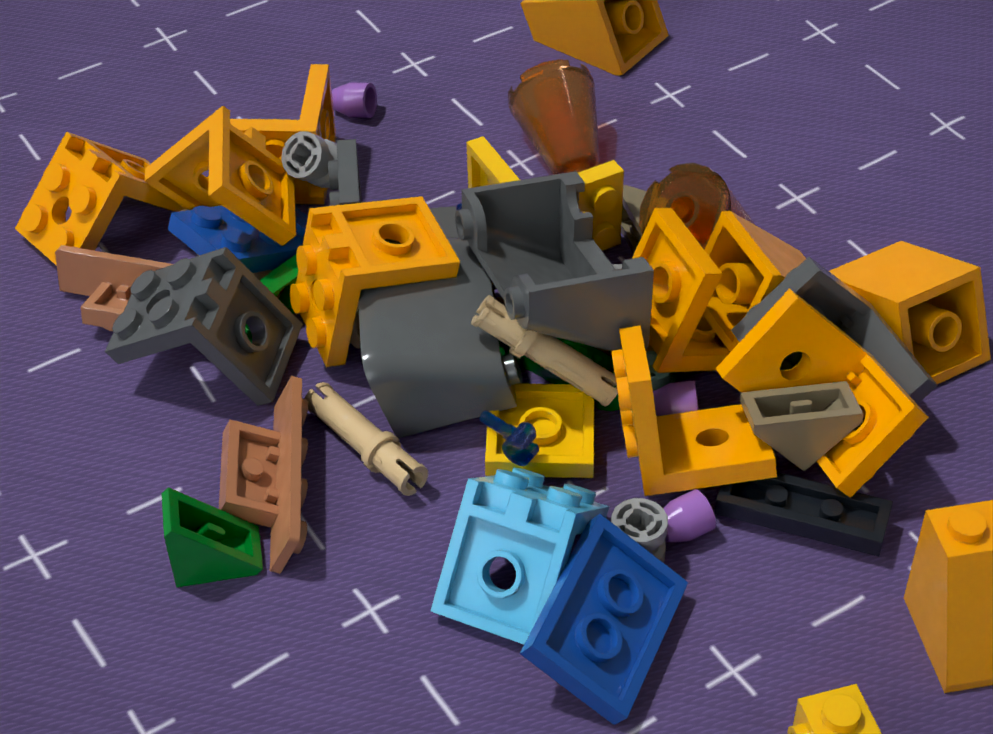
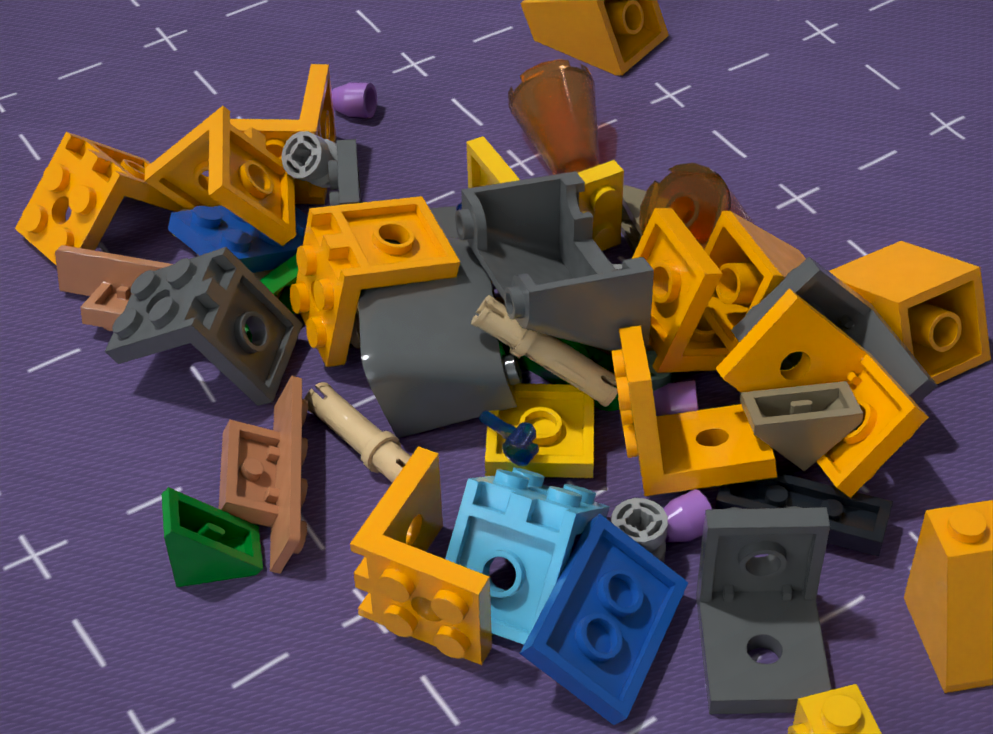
none -> light orange bracket [350,446,492,665]
none -> dark grey bracket [696,506,831,714]

